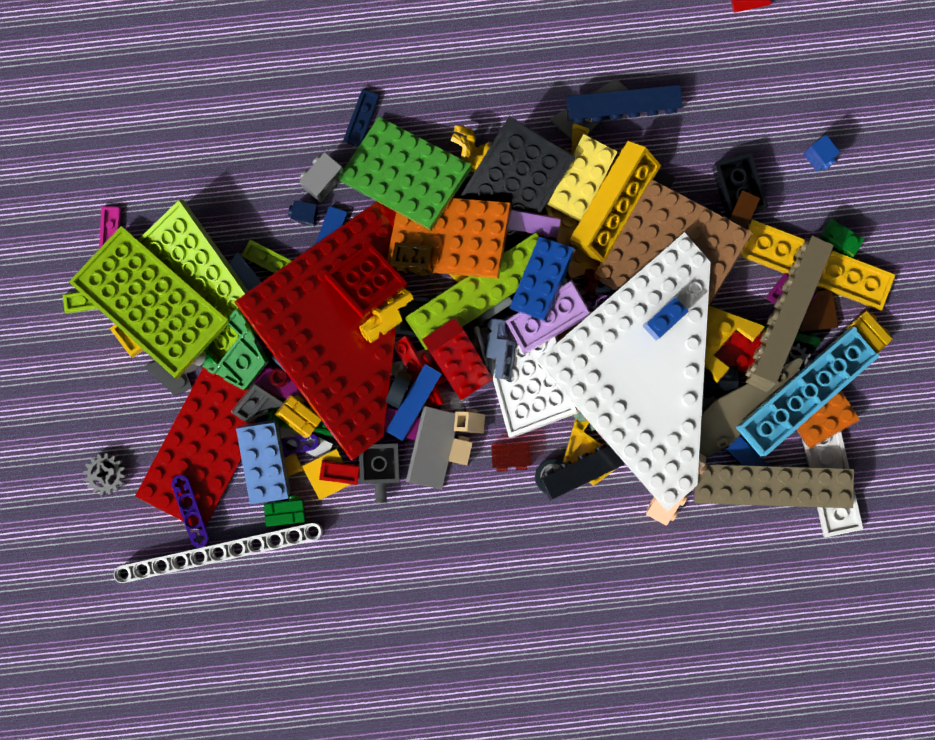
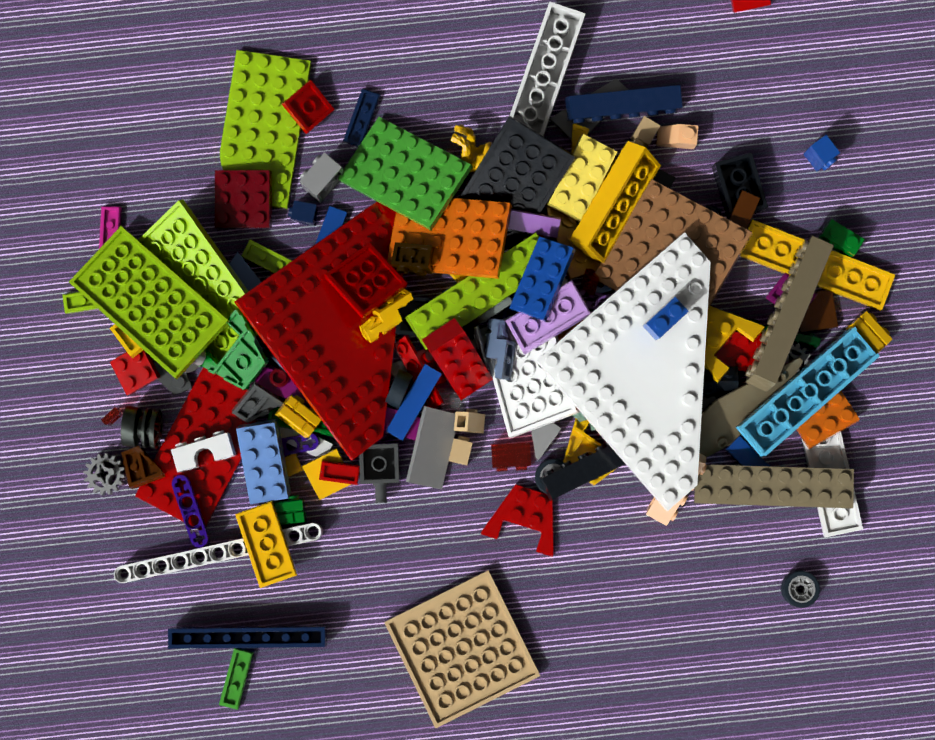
none -> clear red tile [101,407,123,426]
none -> red plate [110,350,161,396]
none -> pearl dark grey wheel [121,406,163,449]
none -> reddish brown wing [121,446,166,489]
none -> dark blue brick [168,625,327,649]
none -> white arch [171,430,236,472]
none -> dark red plate [215,170,272,228]
none -> bright green tile [219,648,254,710]
none -> lime plate [220,50,311,209]
none -> yellow tile [235,501,298,588]
none -> red plate [282,80,335,134]
none -> tan plate [384,570,540,728]
none -> red wing [481,484,553,557]
none -> white brick [510,2,586,136]
none -> light grey slope [531,423,561,460]
none -> tan brick [630,116,661,148]
none -> light nougat slope [656,124,698,149]
none -> wheel [781,570,820,608]

